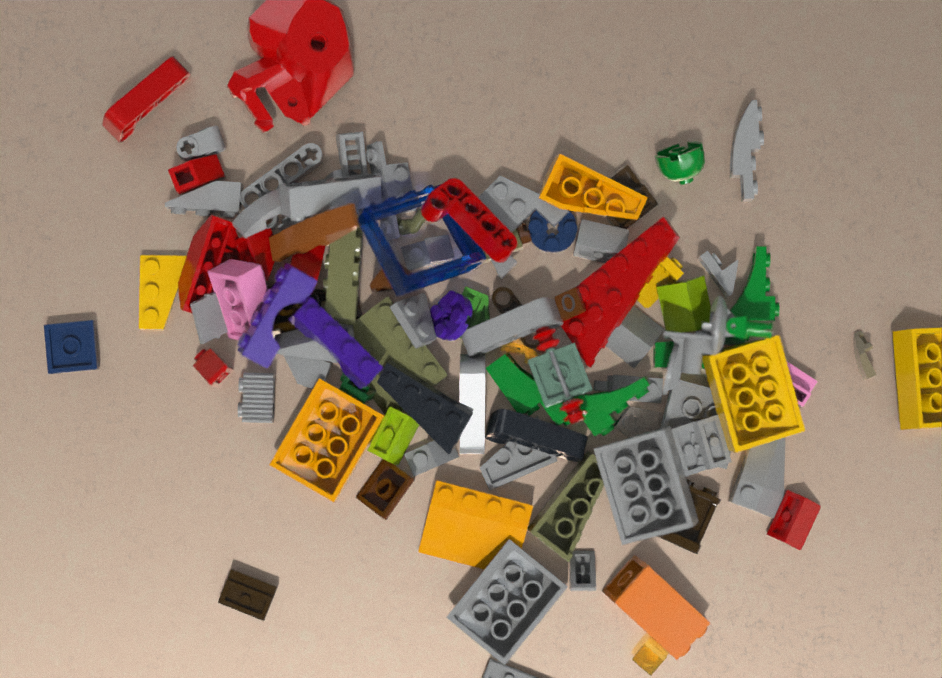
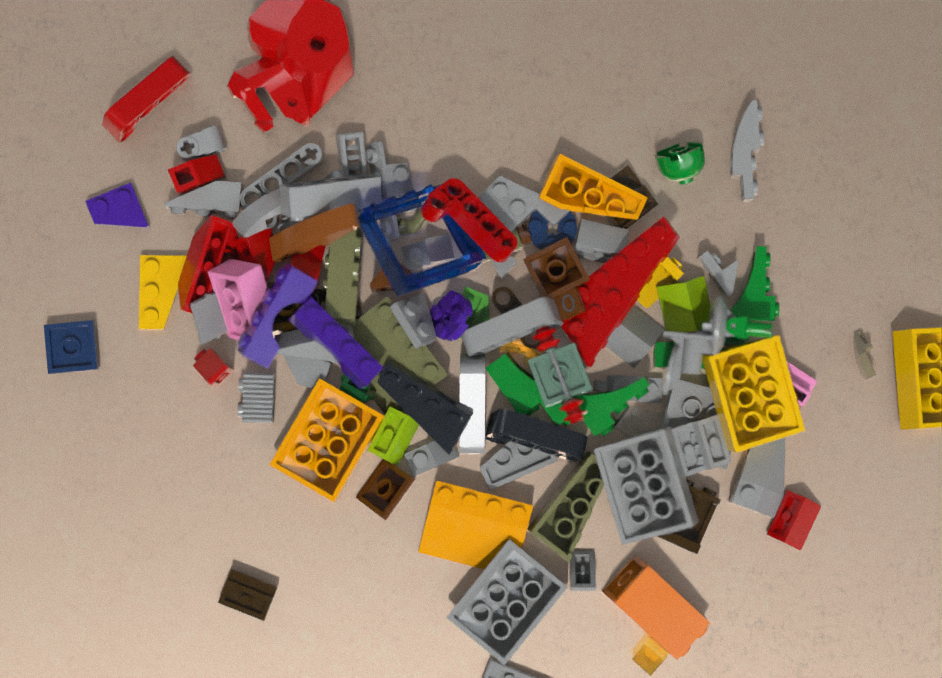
none -> dark purple wing [85,182,149,228]
none -> reddish brown slope [523,237,590,299]

